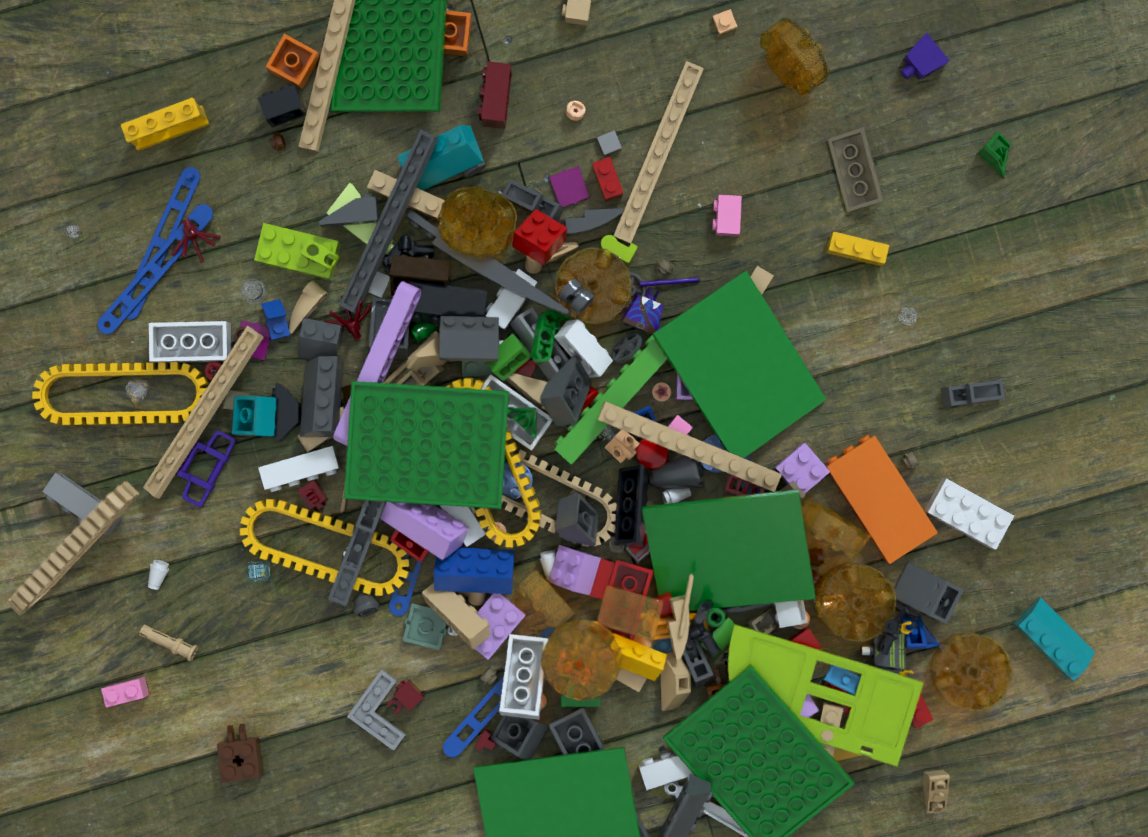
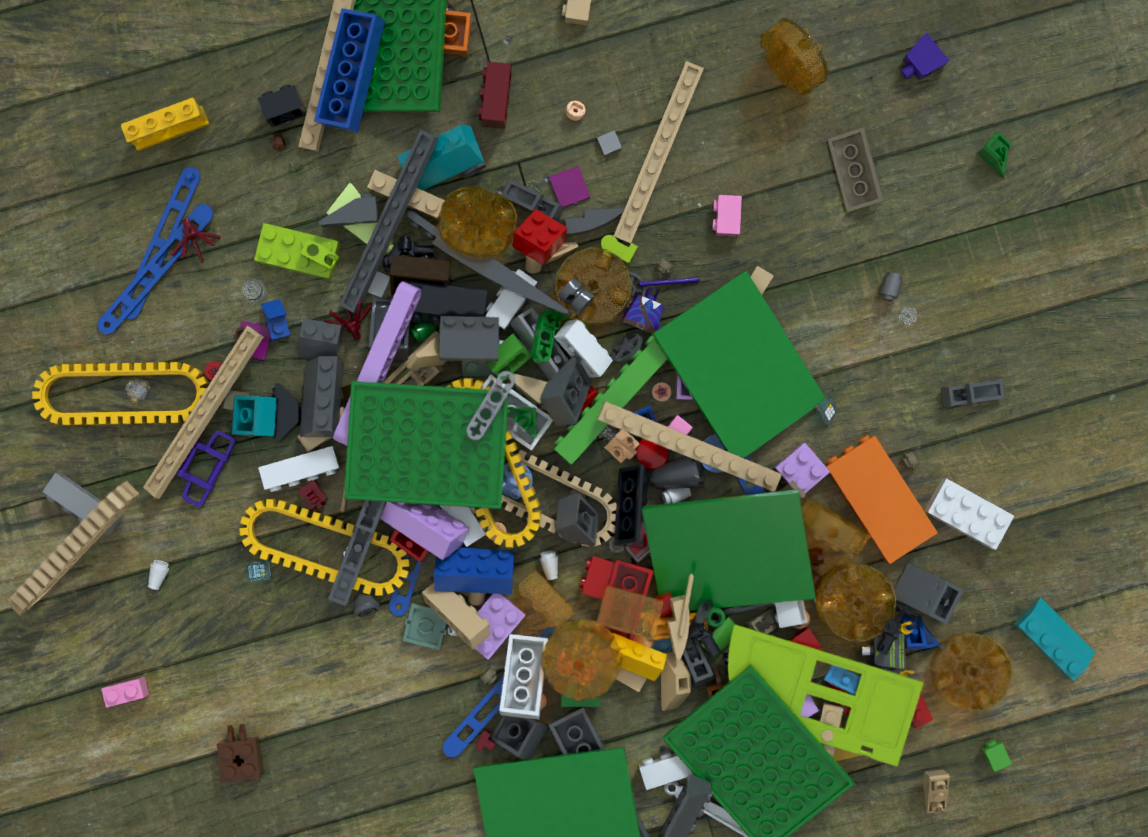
clear plate [64,225,83,238] -> none
tan pin [139,625,198,662] -> none
white brick [149,321,231,363] -> none
orange brick [265,34,320,90] -> none
tan piece [289,280,328,334] -> none
light grey plate [347,669,406,751] -> none
dark red brick [387,679,425,714] -> none
red tile [514,360,537,378] -> none
lavender brick [548,545,601,595] -> none
red brick [592,157,624,203] -> none
light nougat plate [712,9,737,35] -> none
red slope [725,474,767,496] -> none
yellow brick [826,231,889,266] -> none
none -> blue brick [314,8,385,133]
none -> light grey beam [467,371,515,440]
none -> clear light blue slope [815,396,838,426]
none -> flat silver brick [879,272,903,301]
none -> bright green brick [981,739,1012,772]

